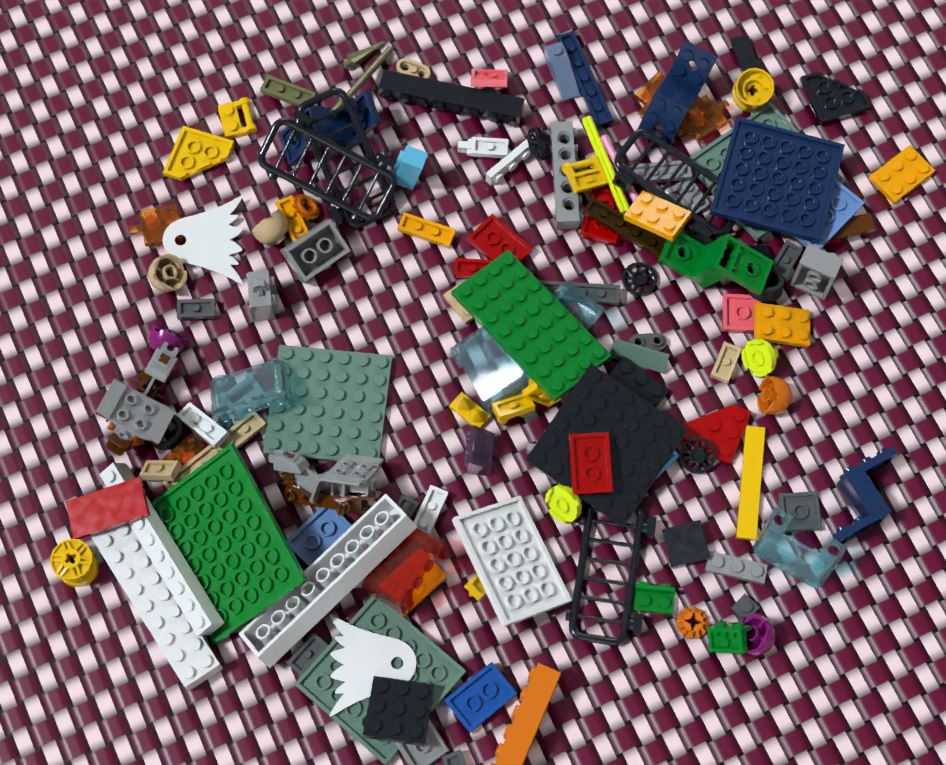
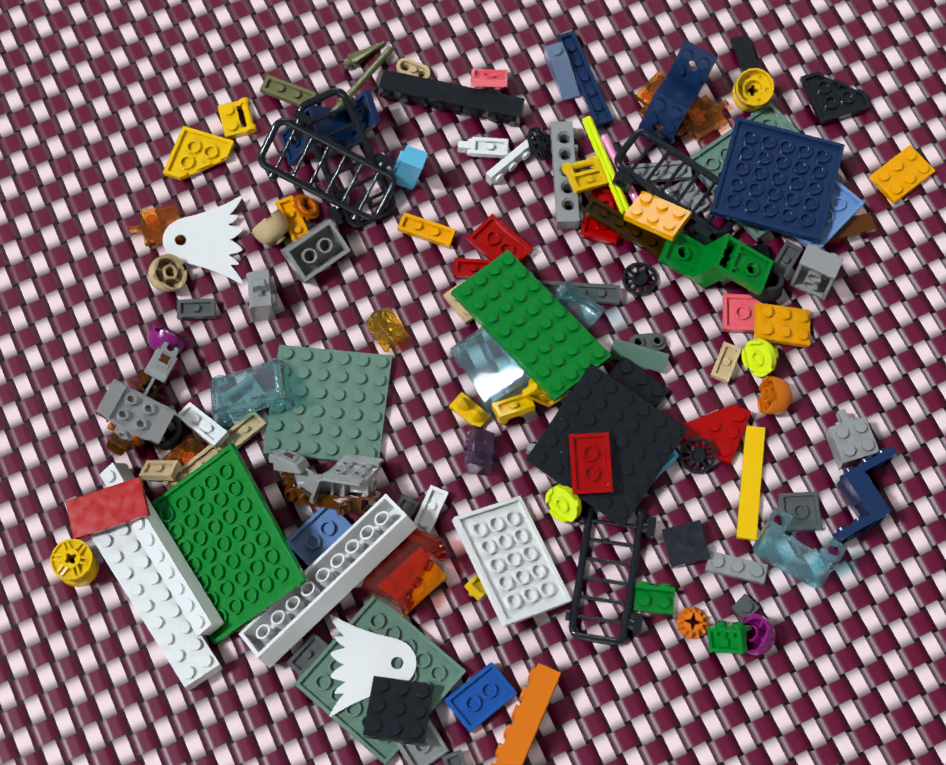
none -> clear yellow bracket [365,307,409,352]
none -> light grey hinge [825,409,879,470]

